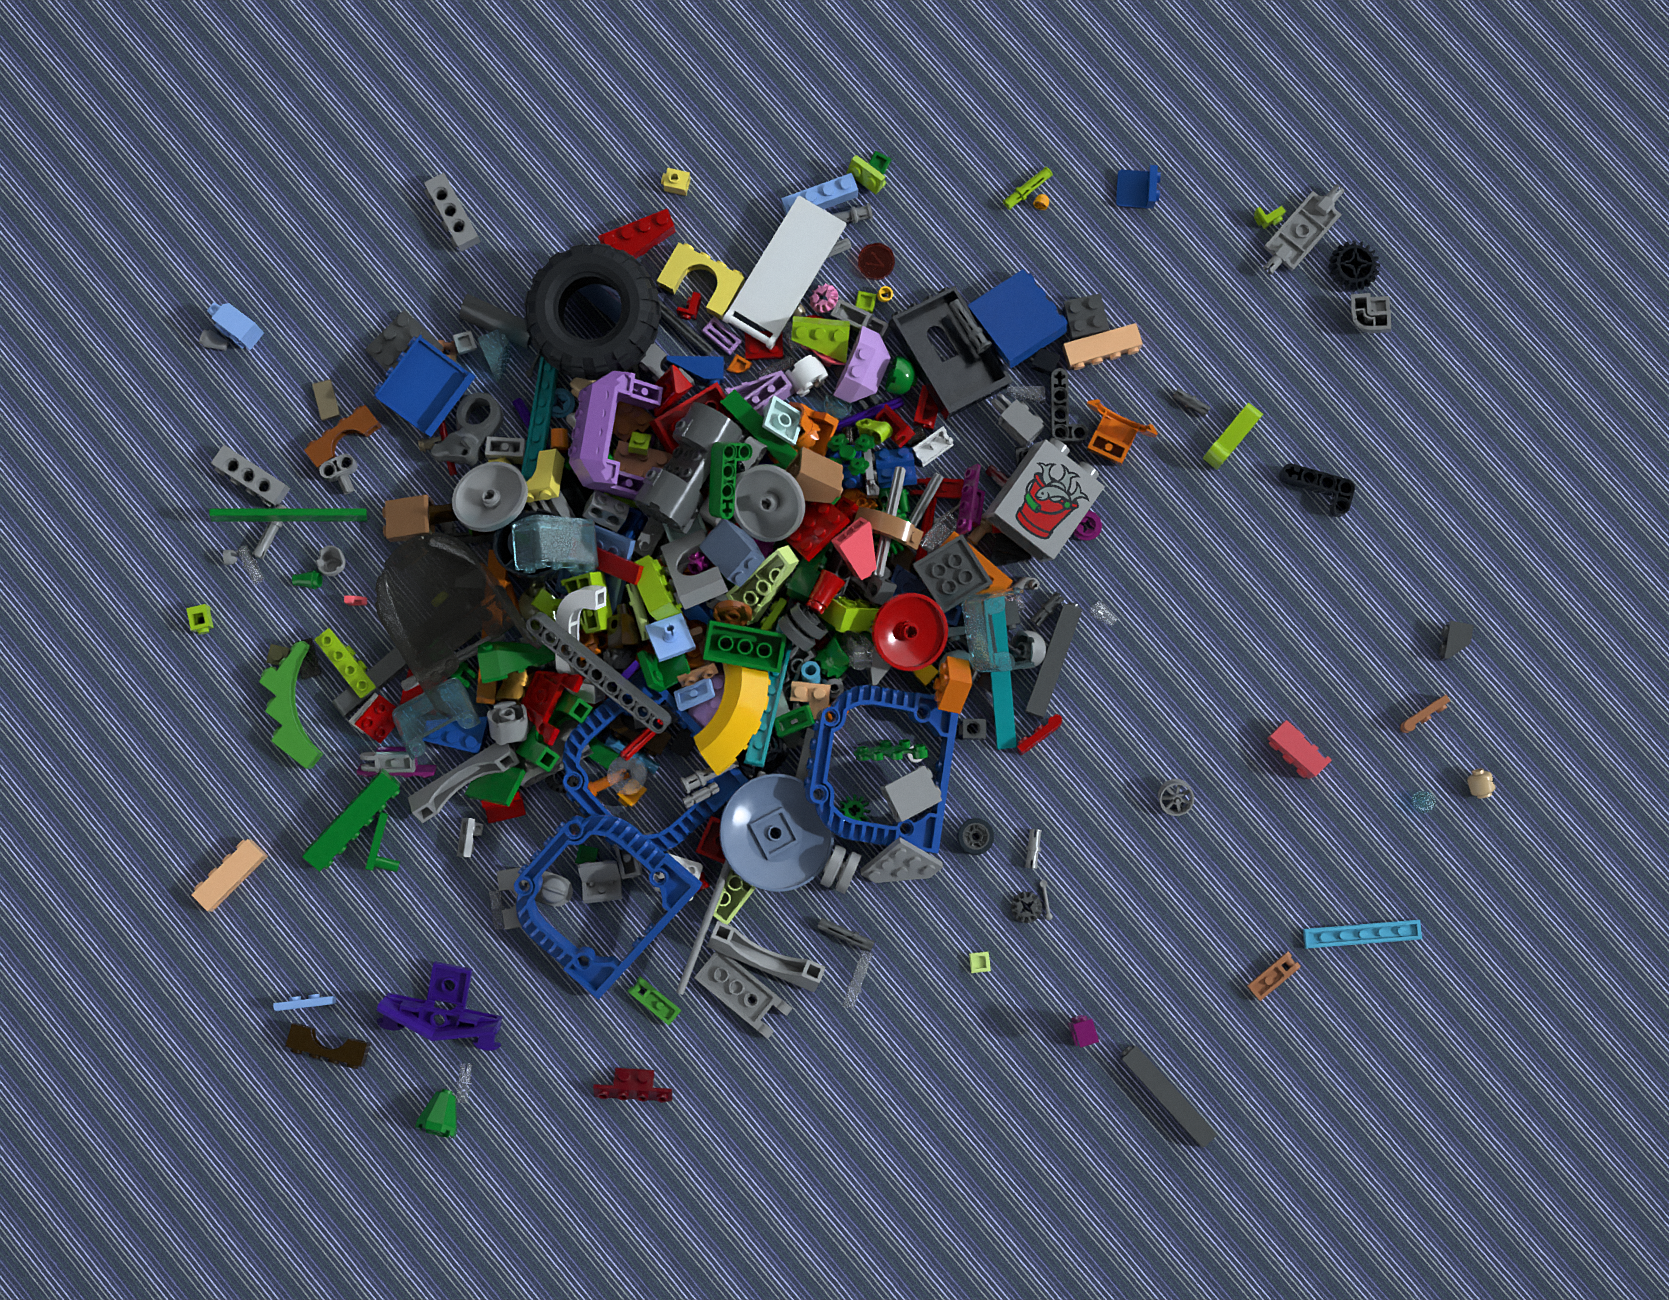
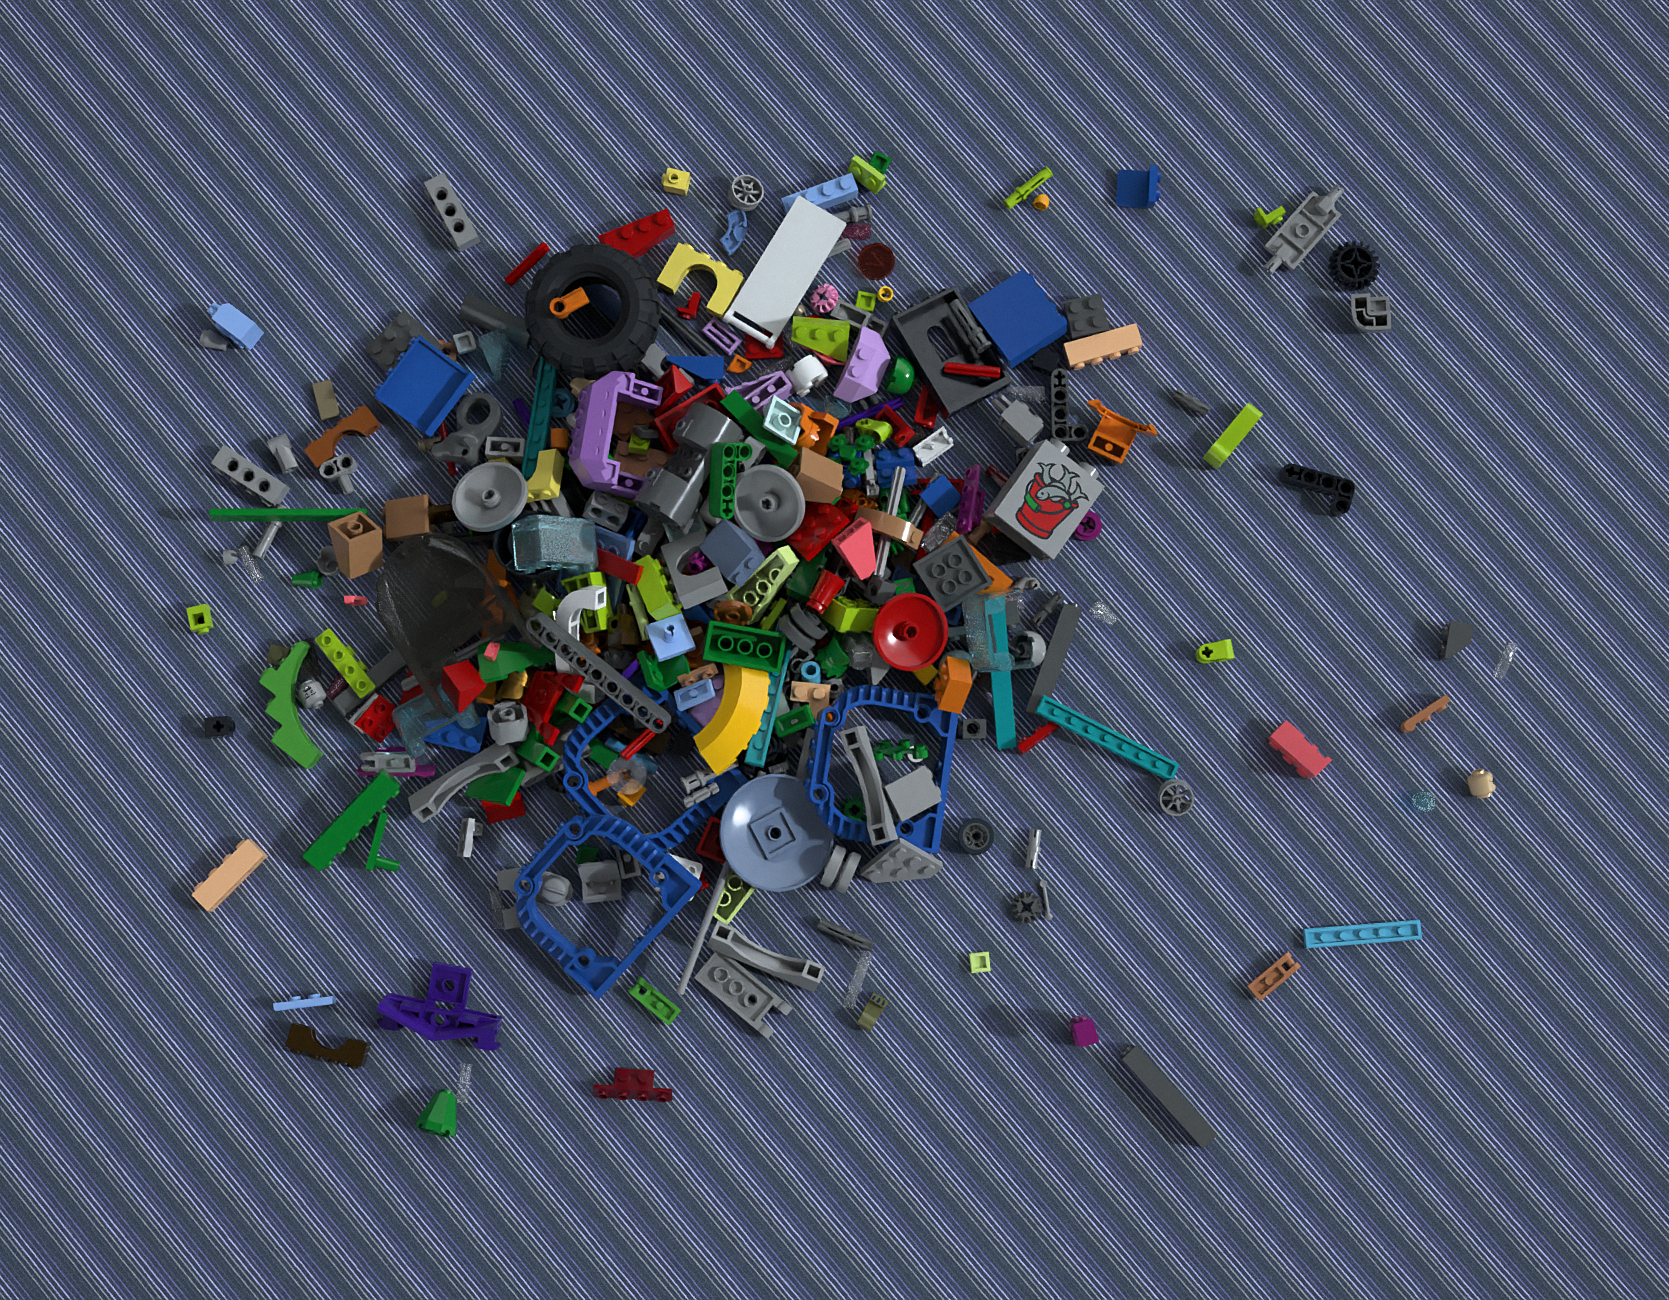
none -> black brick [204,716,236,739]
none -> light grey piece [267,433,299,474]
none -> light grey head [297,680,326,710]
none -> clear pink cone [326,673,350,699]
none -> medium nougat slope [328,511,383,579]
none -> red slope [441,660,487,713]
none -> coral tile [484,641,500,662]
none -> red axle [504,242,550,286]
none -> orange piece [550,287,590,319]
none -> dark grey tile [633,425,659,438]
none -> medium blue tile [719,209,747,257]
none -> light grey wheel [728,175,764,211]
none -> clear plate [768,762,792,776]
none -> light grey arch [839,725,898,846]
none -> clear pink cone [843,222,871,241]
none -> olive leg [856,992,889,1032]
none -> green tile [893,577,916,595]
none -> blue piece [919,474,962,519]
none -> red axle [944,362,1000,378]
none -> teal tile [1034,695,1180,781]
none -> lime piece [1195,639,1235,664]
none -> clear axle [1493,641,1518,679]

